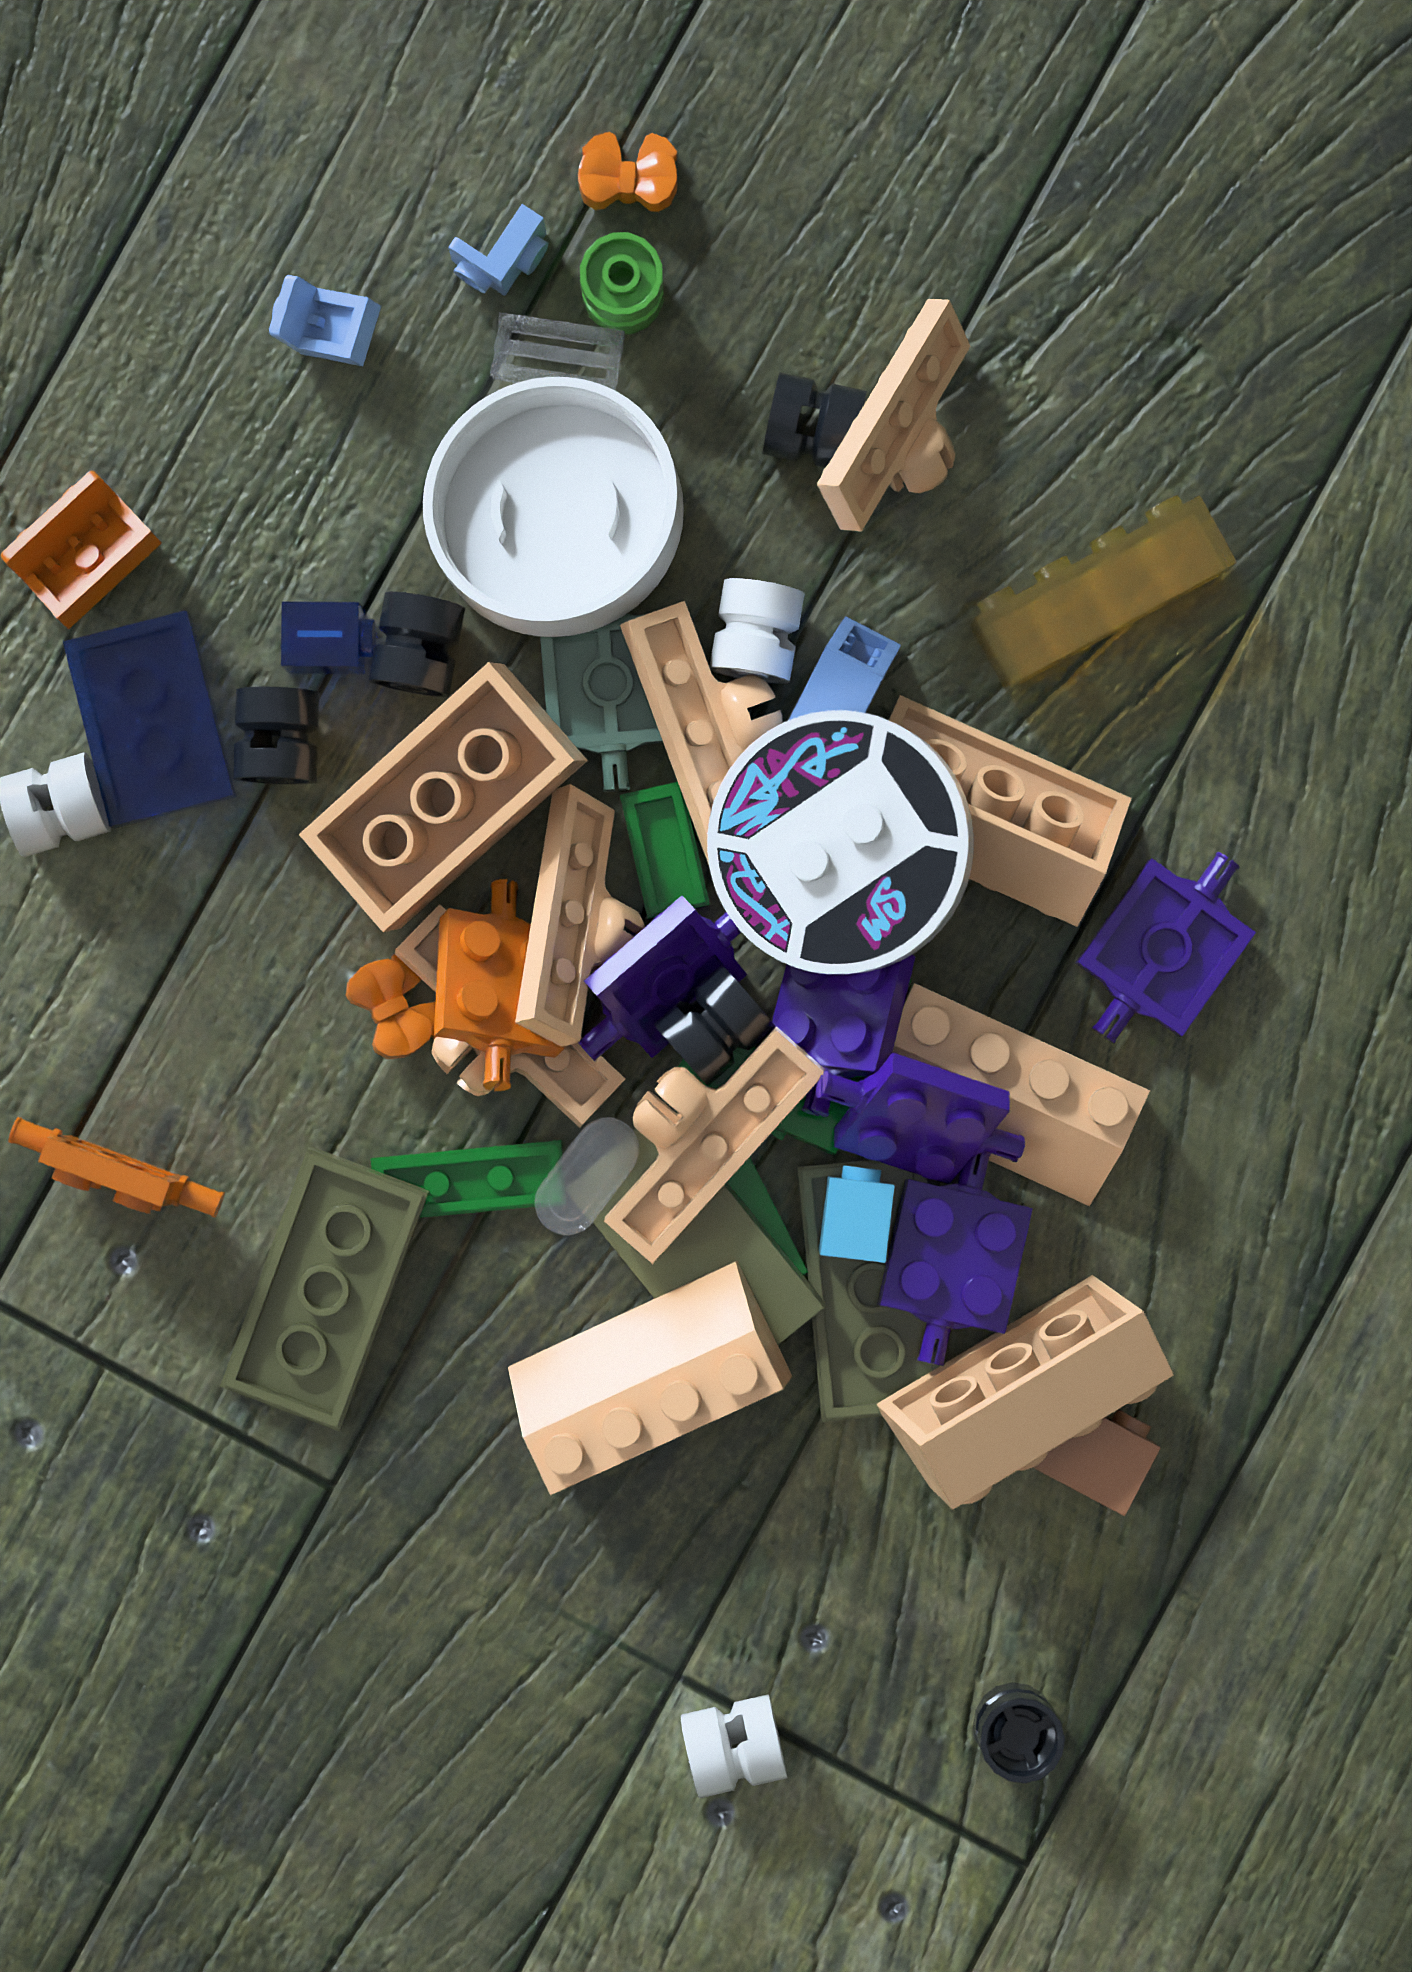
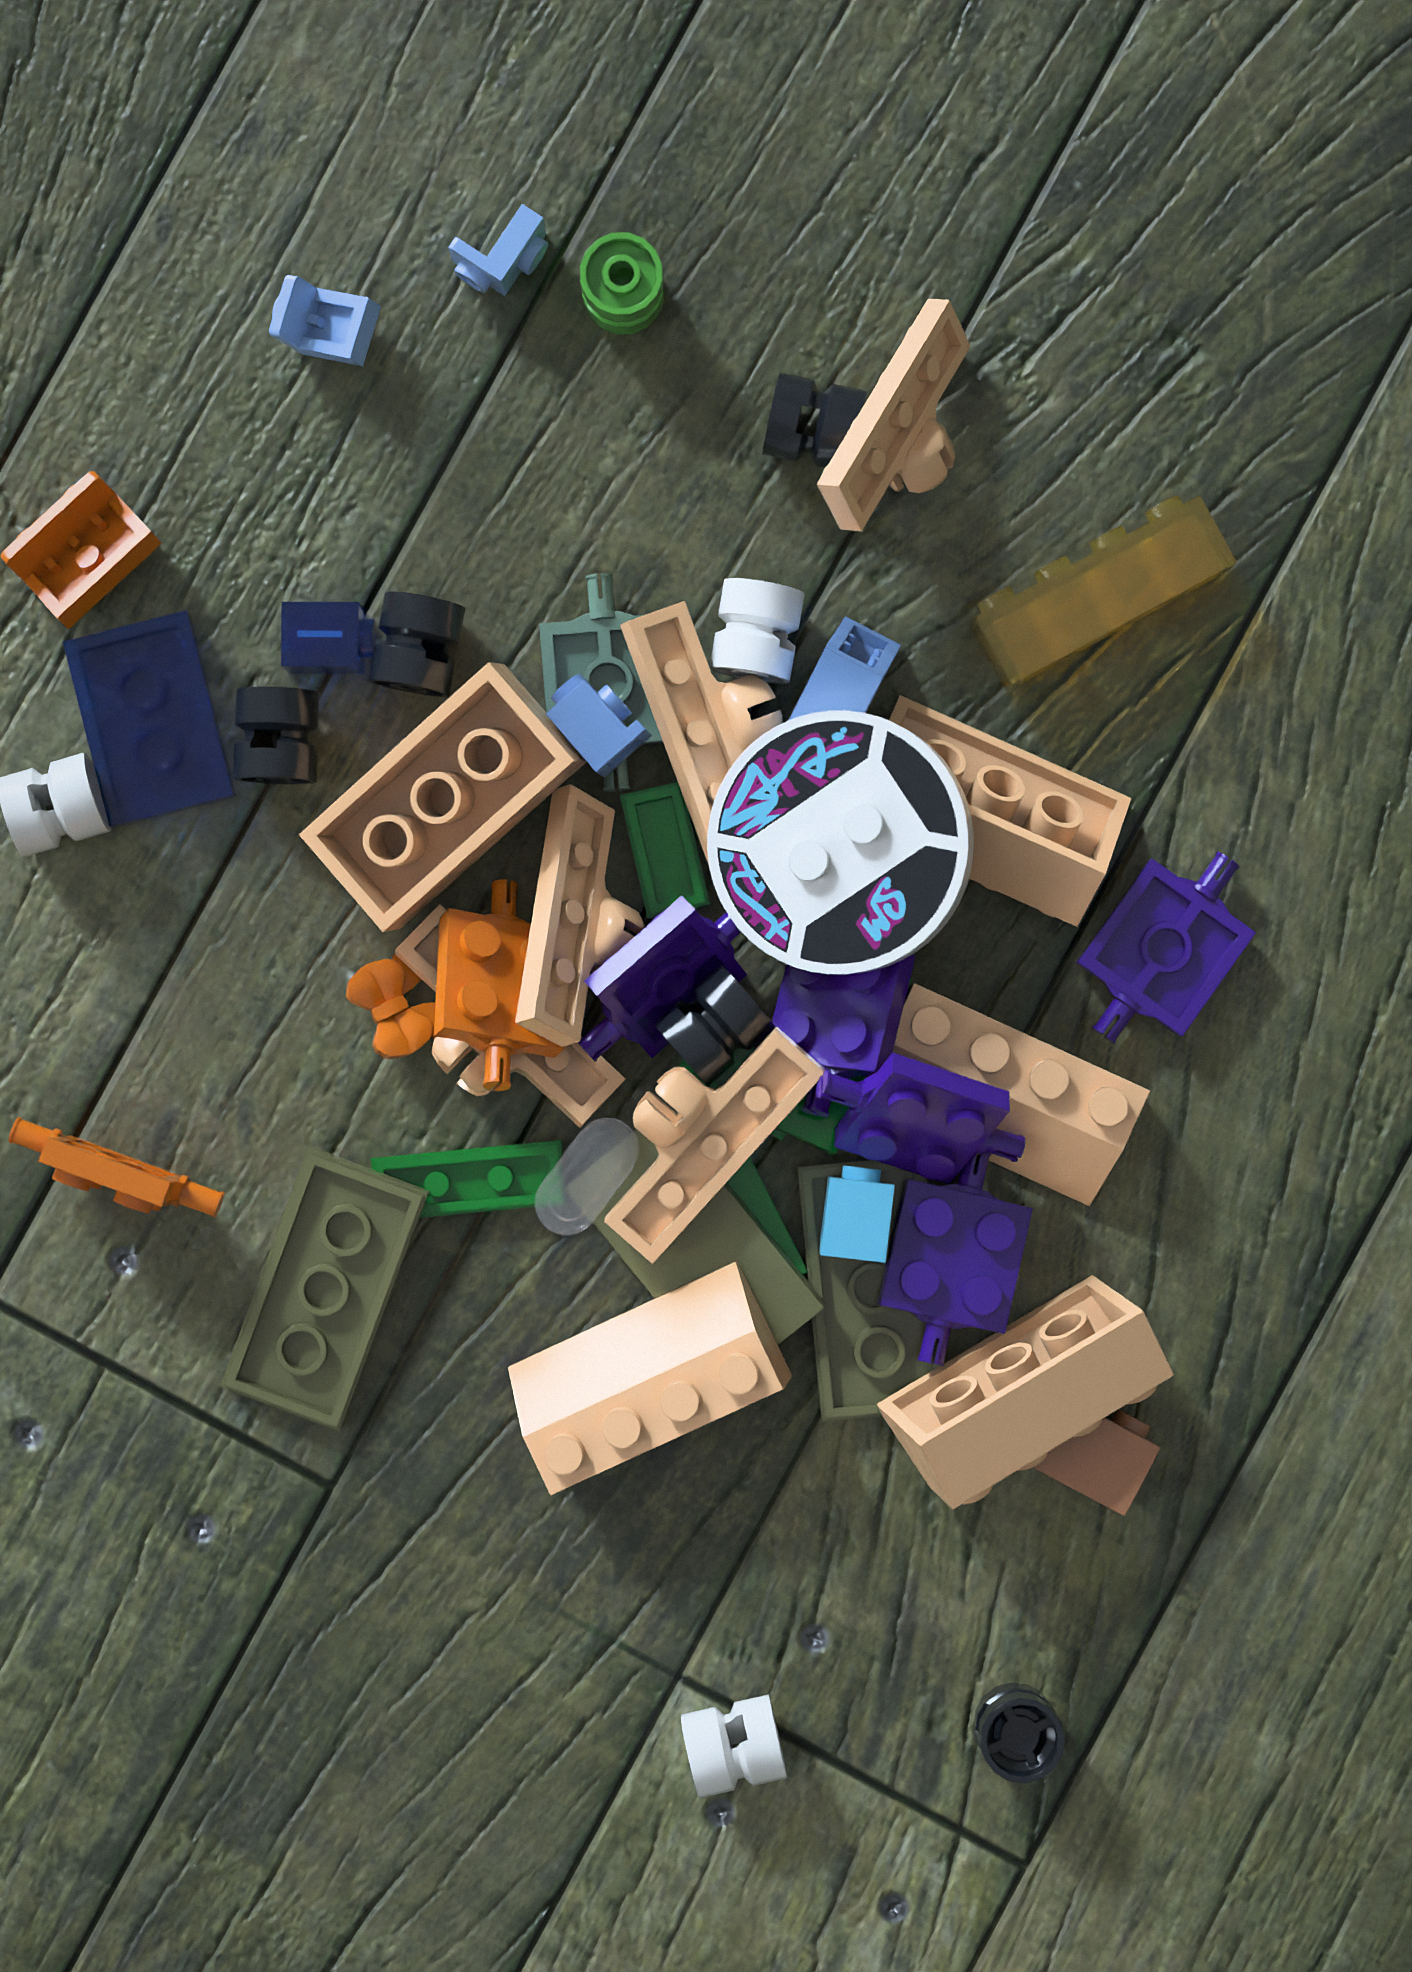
white brick [423,377,684,637] -> none
clear tile [490,312,625,392] -> none
orange piece [578,132,678,212] -> none
none -> medium blue brick [546,673,653,778]

